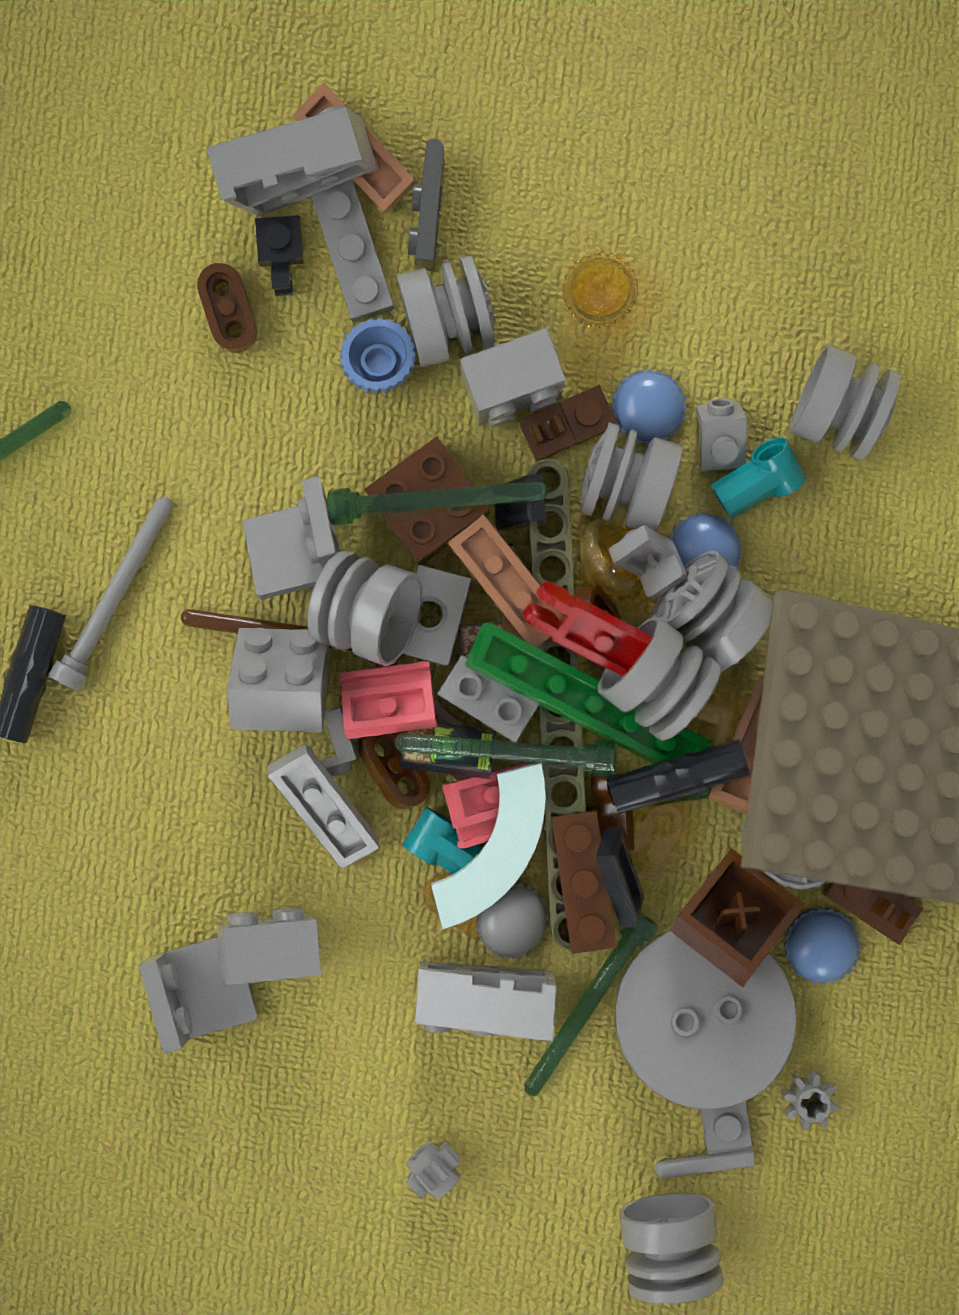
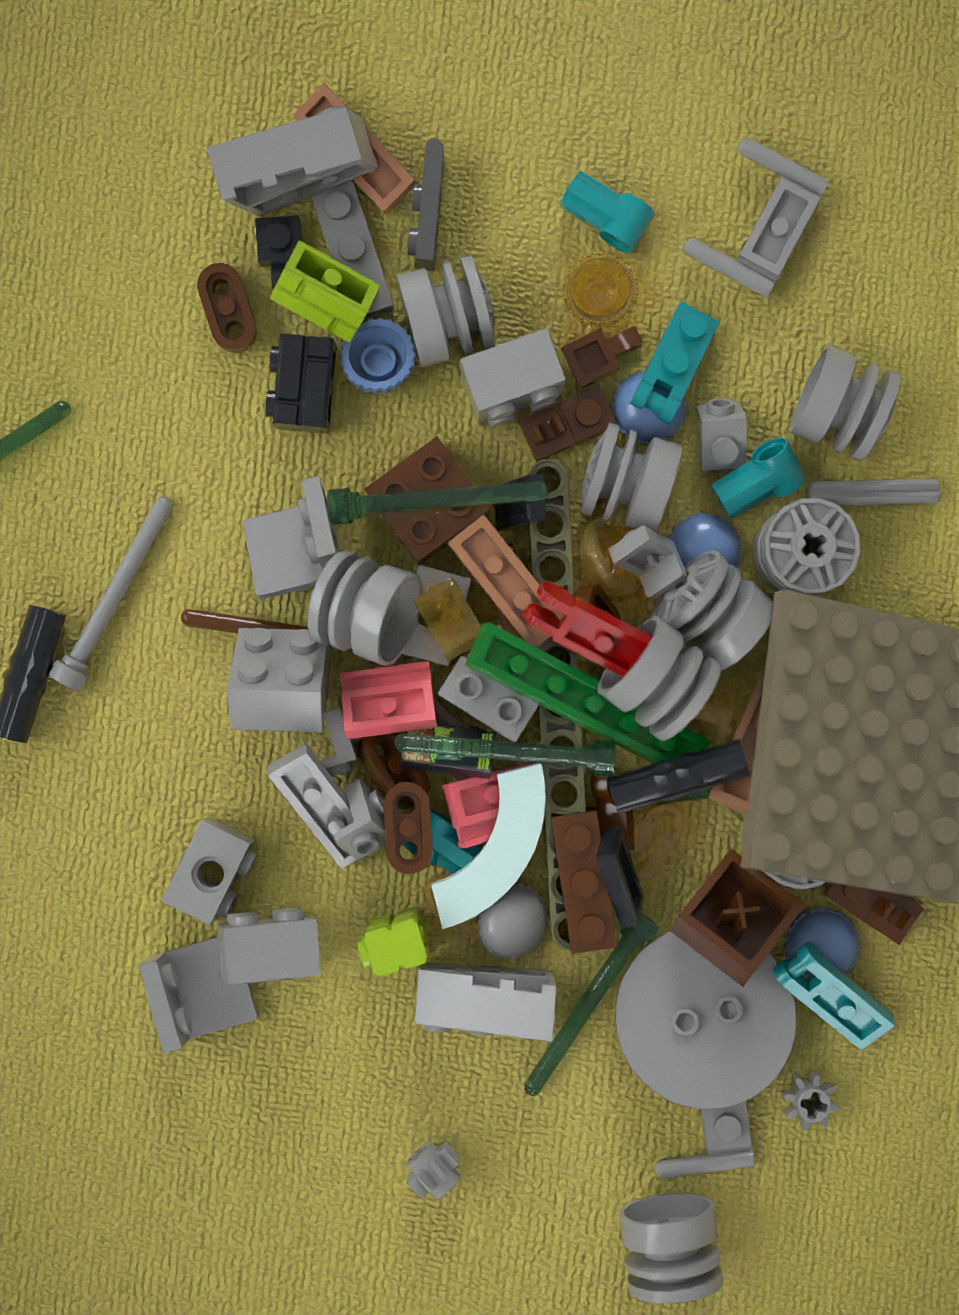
none -> light grey brick [162,817,257,925]
none -> black brick [266,334,337,434]
none -> lime brick [269,240,380,343]
none -> light grey bracket [333,779,385,859]
none -> lime brick [357,907,430,977]
none -> reddish brown plate [383,782,432,874]
none -> clear yellow bracket [414,578,481,661]
none -> teal piece [560,171,655,254]
none -> reddish brown plate [561,326,643,390]
none -> teal plate [629,301,719,425]
none -> light grey plate [684,137,830,298]
none -> light grey wheel [752,498,860,596]
none -> teal plate [773,941,895,1050]
none -> light grey axle [807,479,940,506]

